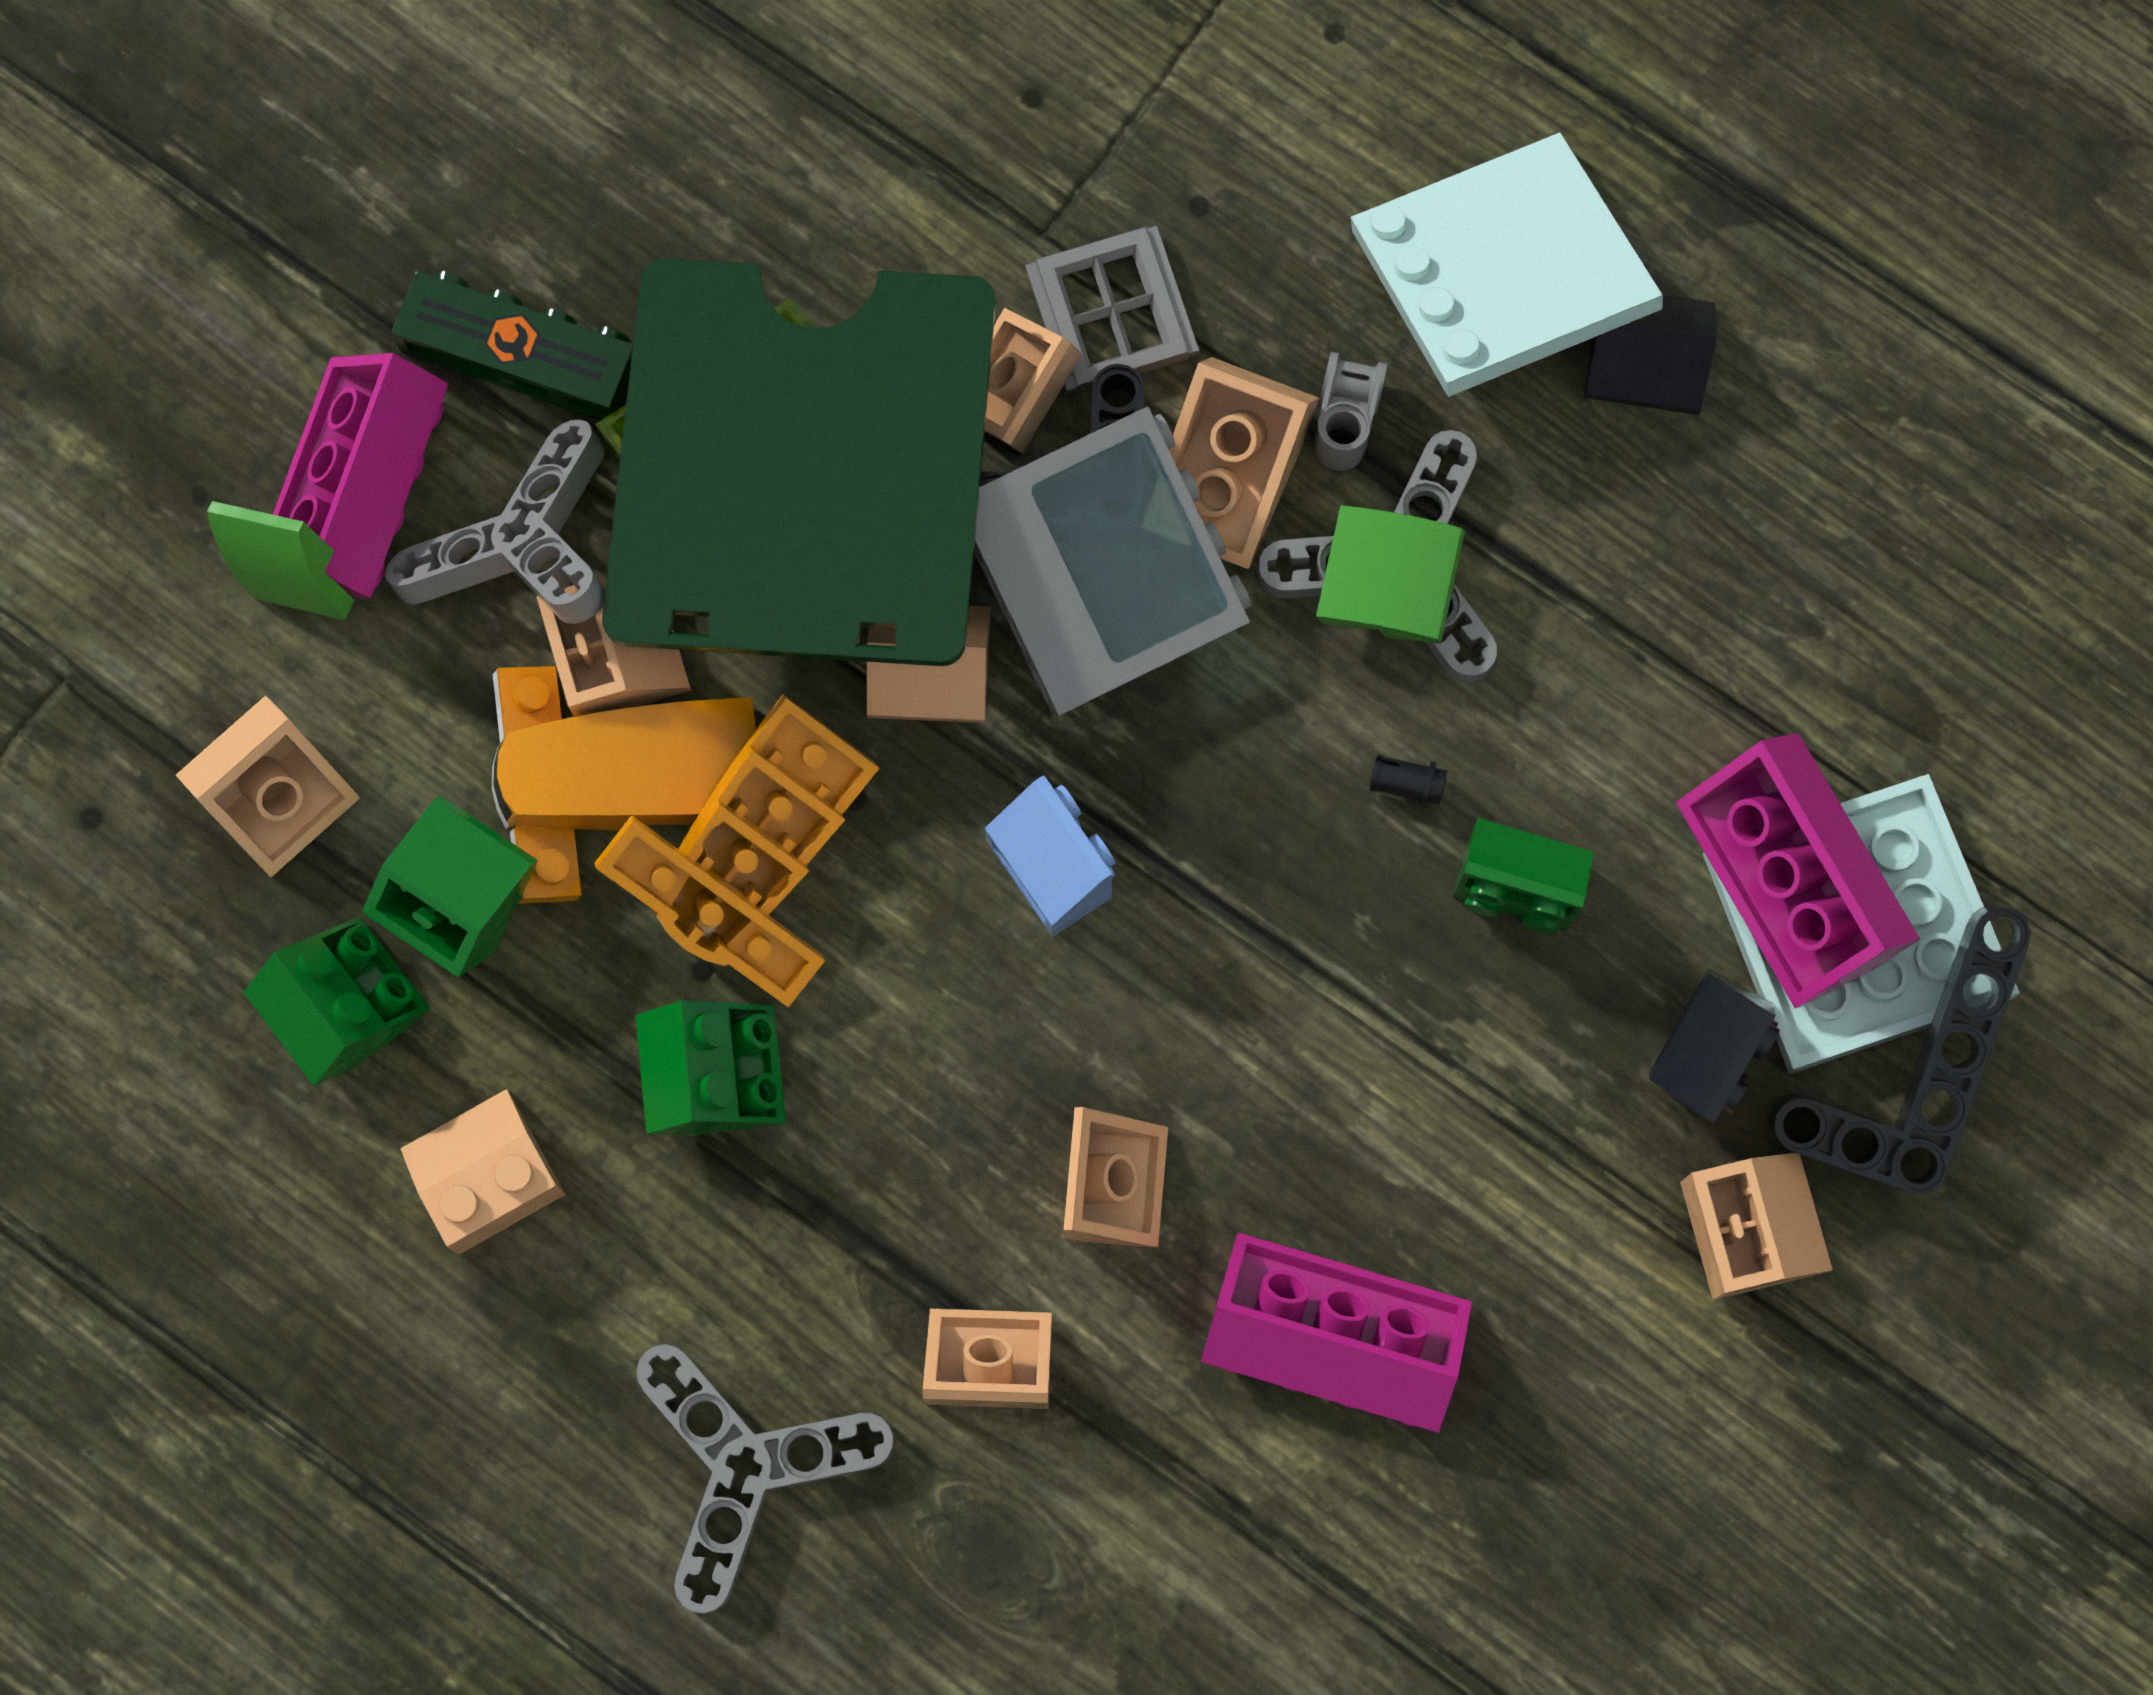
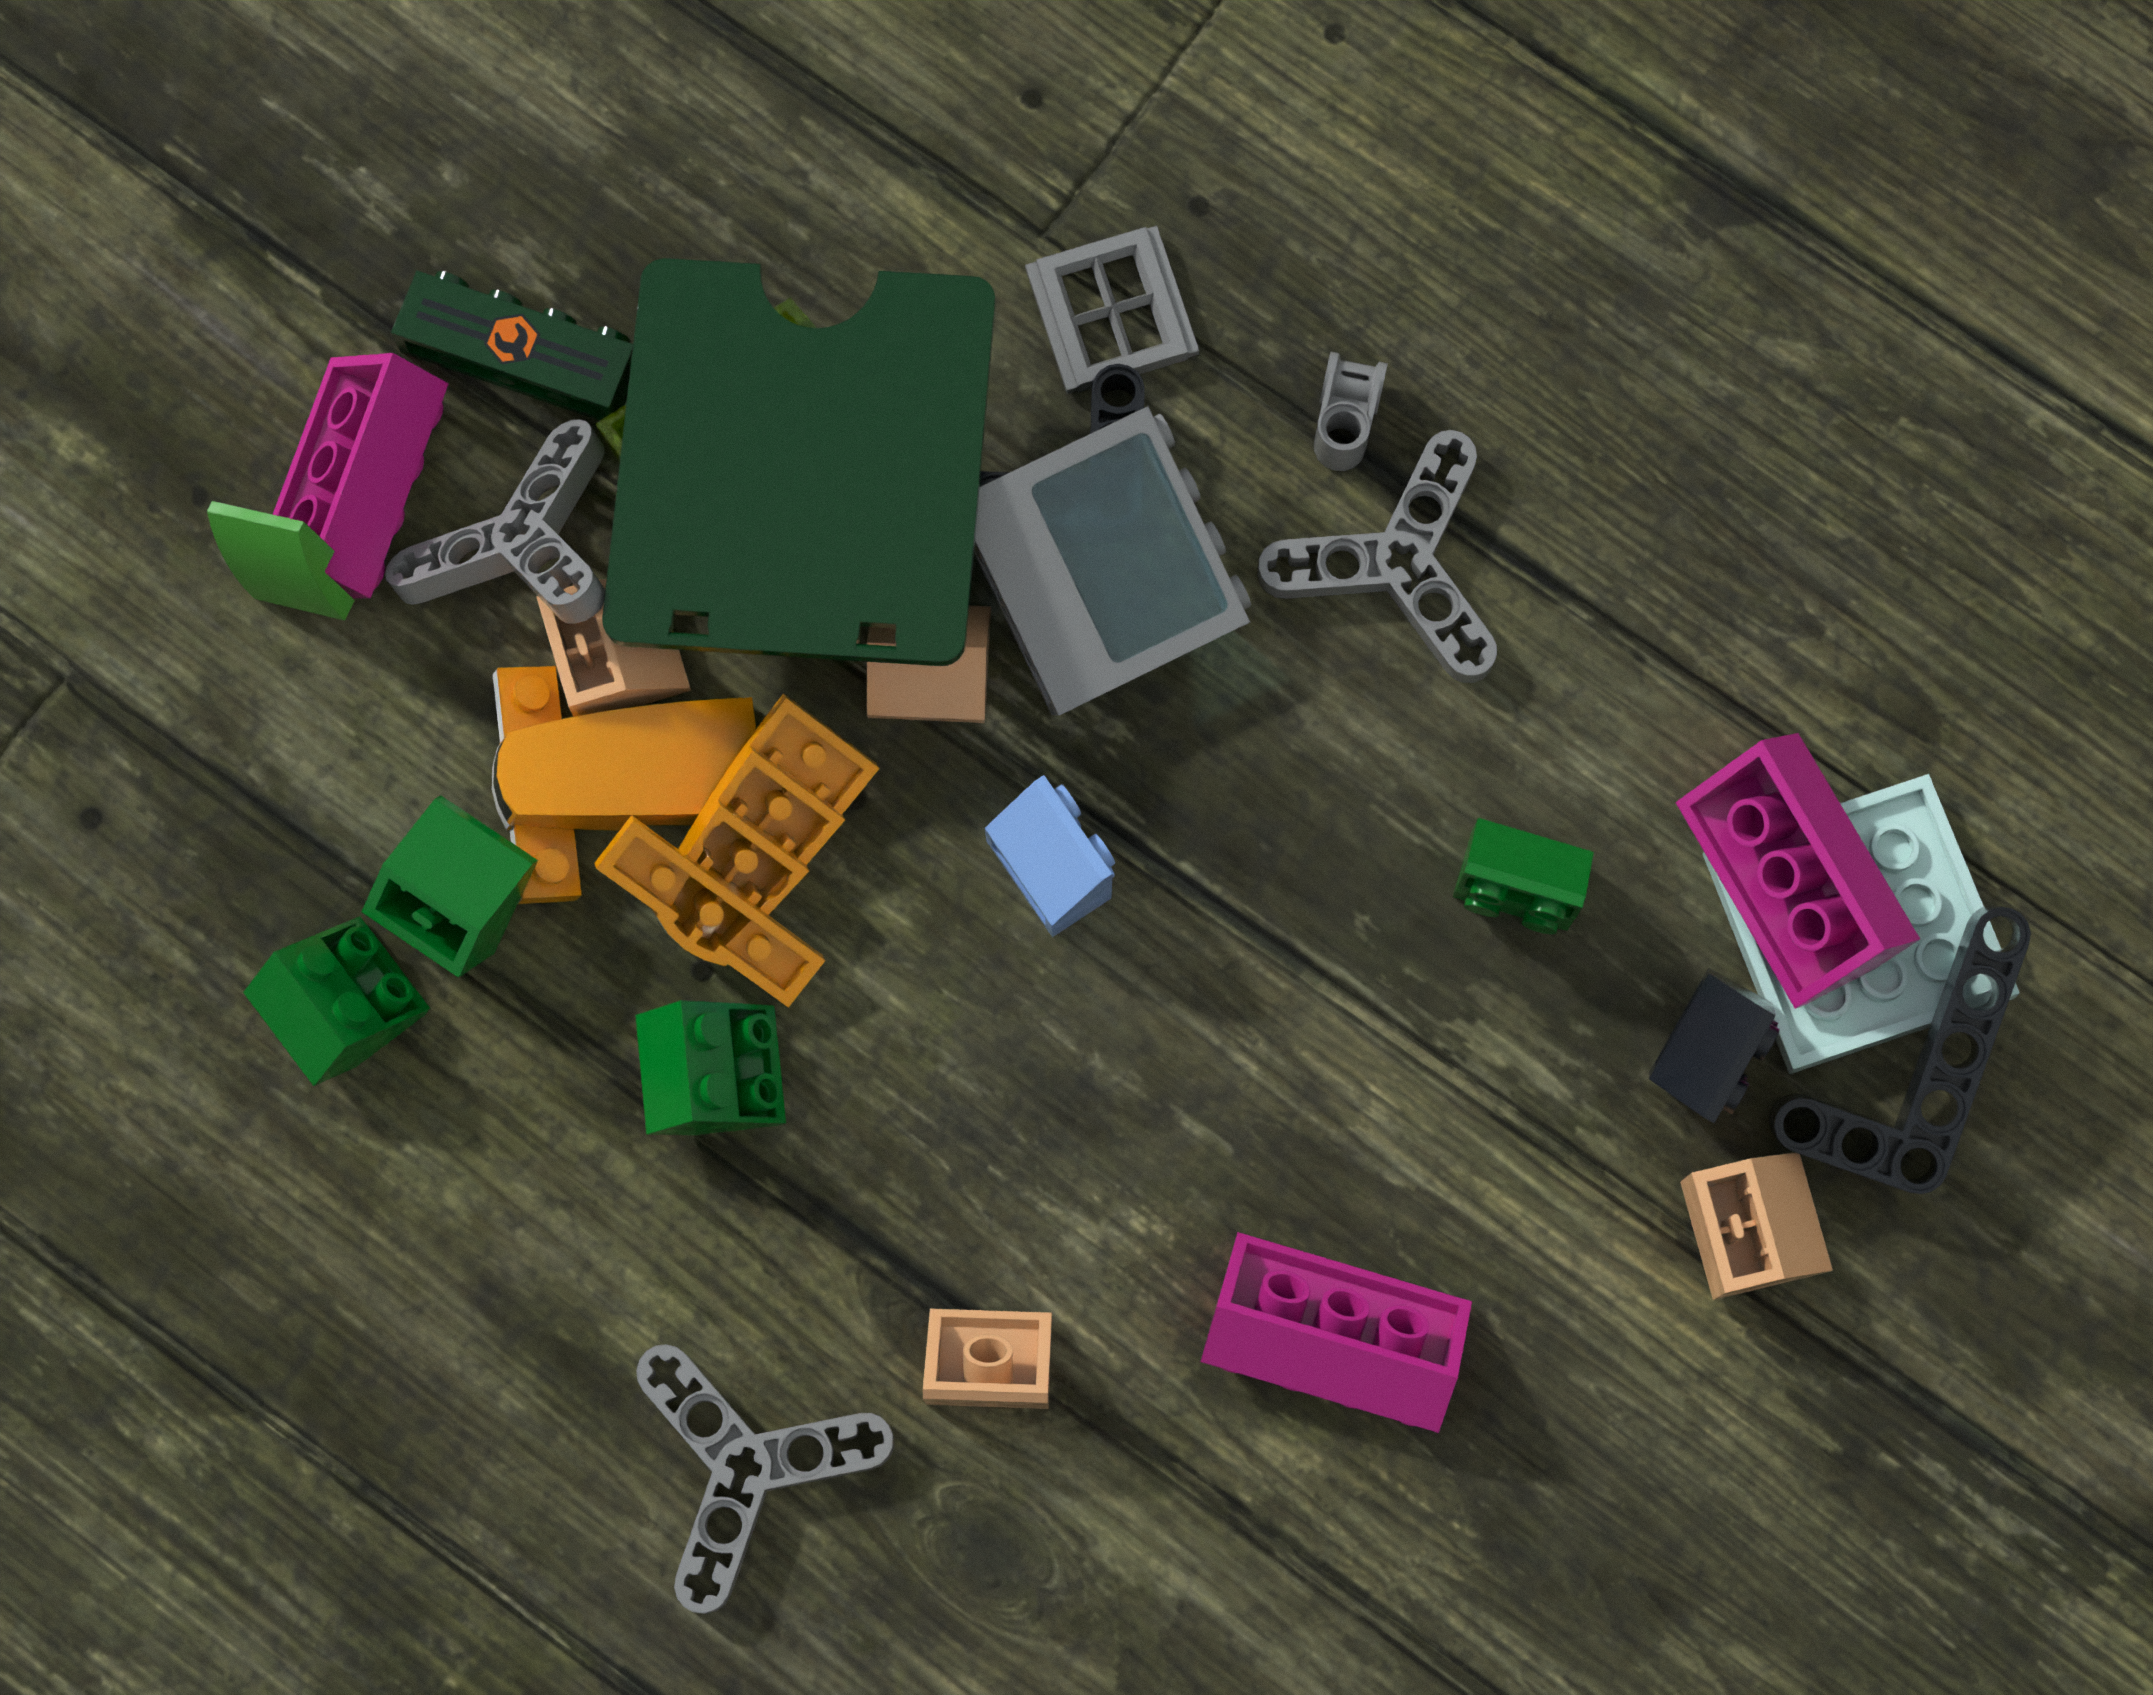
light nougat slope [176,695,360,877] -> none
light nougat slope [400,1089,566,1255] -> none
light nougat slope [985,308,1082,454] -> none
light nougat slope [1063,1107,1168,1248] -> none
light nougat slope [1140,357,1319,569] -> none
bright green slope [1316,505,1465,643] -> none
light aqua plate [1351,132,1663,397] -> none
black pin [1370,754,1448,808] -> none
black slope [1584,295,1717,415] -> none

